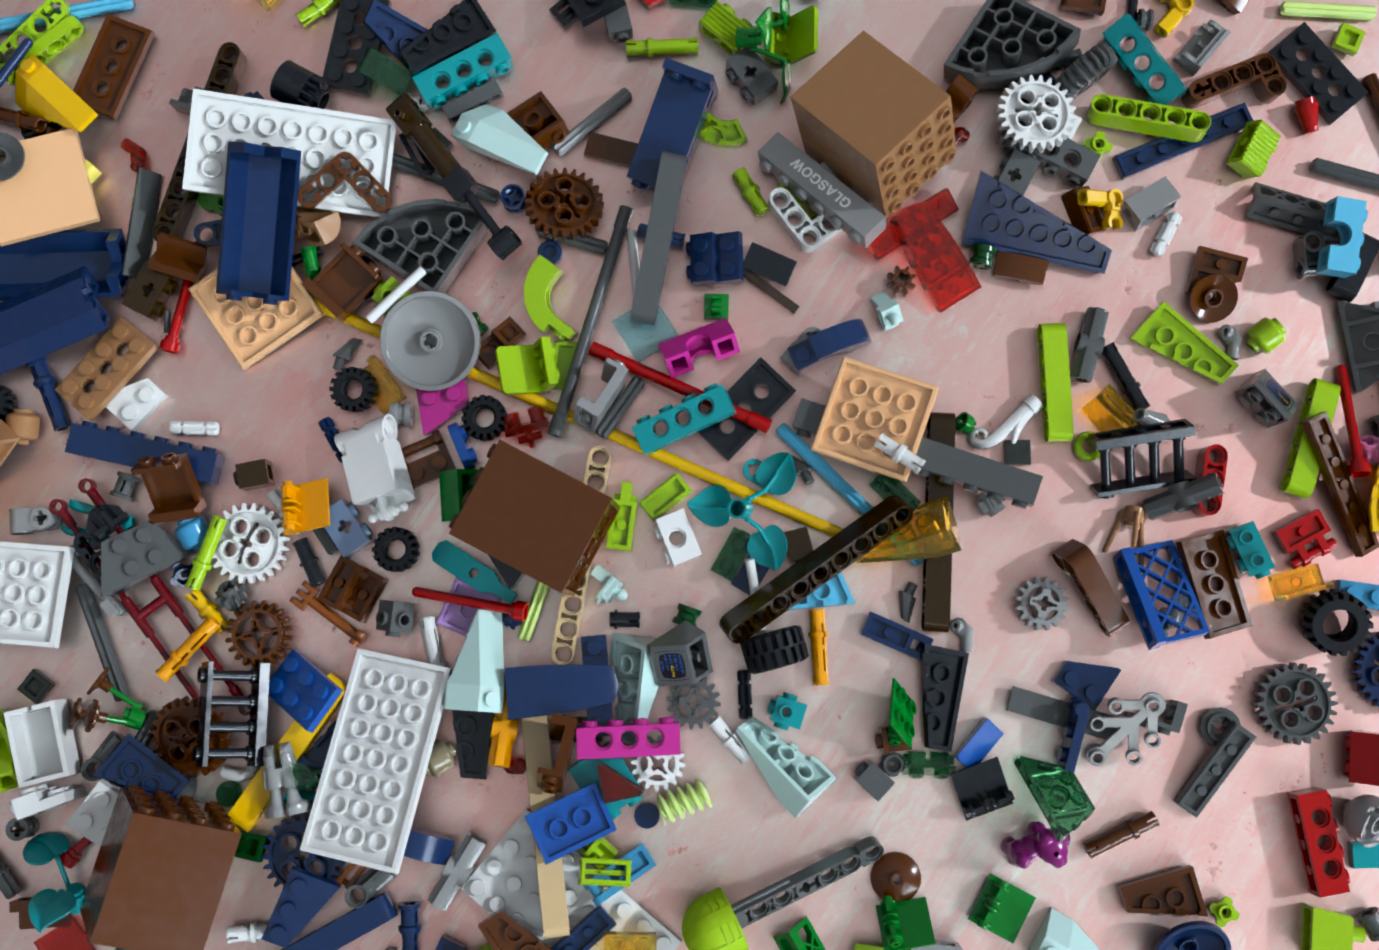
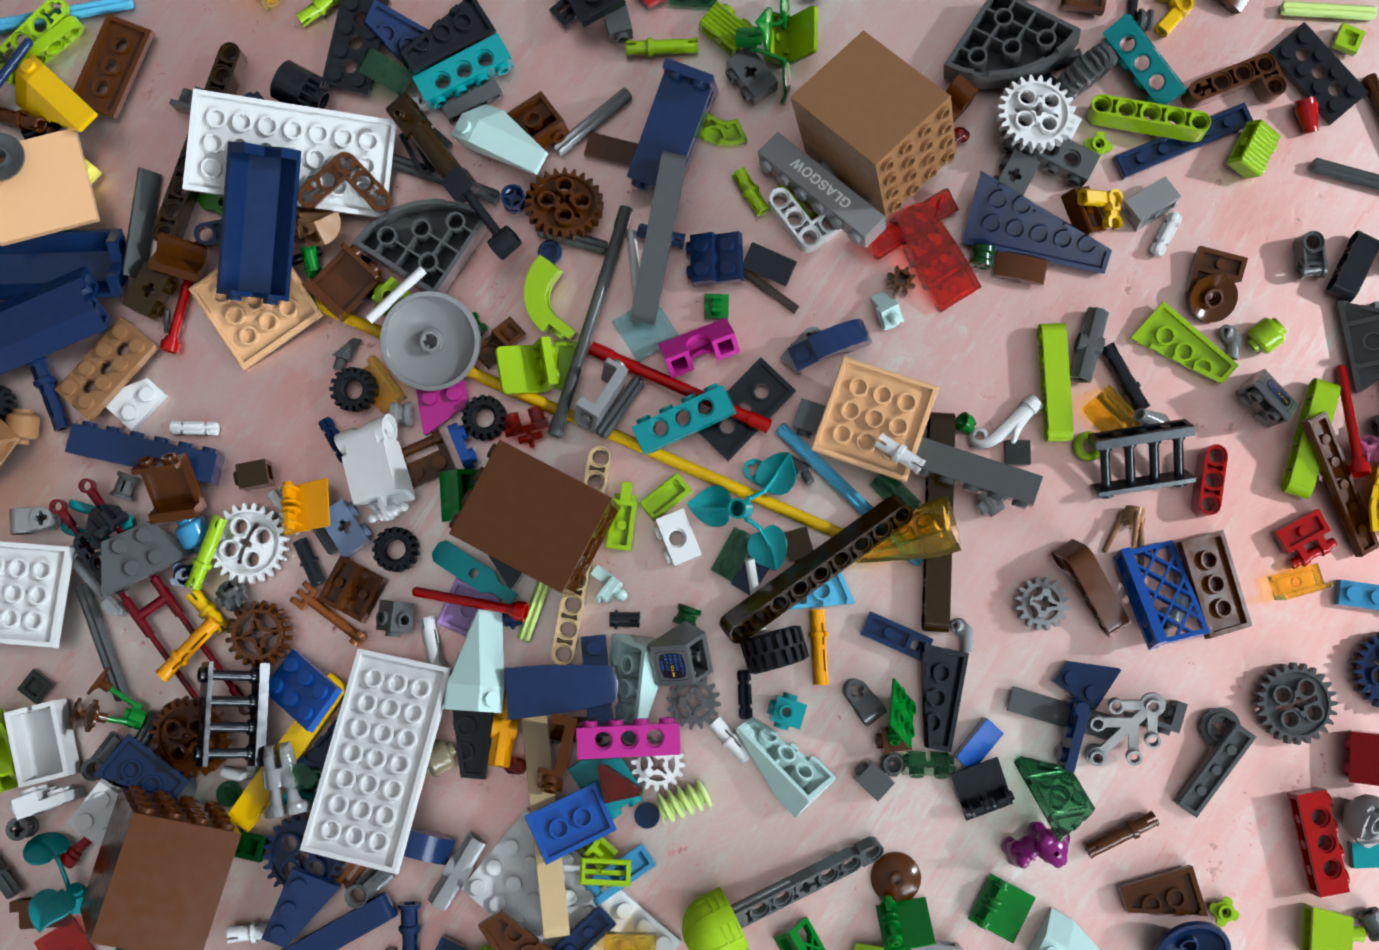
clear red arm [121,138,147,172] -> none
dark grey bar [899,581,918,623] -> none
dark grey piece [1143,472,1224,521] -> none
light grey hinge [1173,20,1231,76] -> none
teal brick [1226,521,1275,579] -> none
dark grey fence [1245,182,1341,244] -> none
black tyre [1299,589,1374,656] -> none
medium azure arch [1316,196,1368,278] -> none
none -> dark grey piece [842,678,887,727]

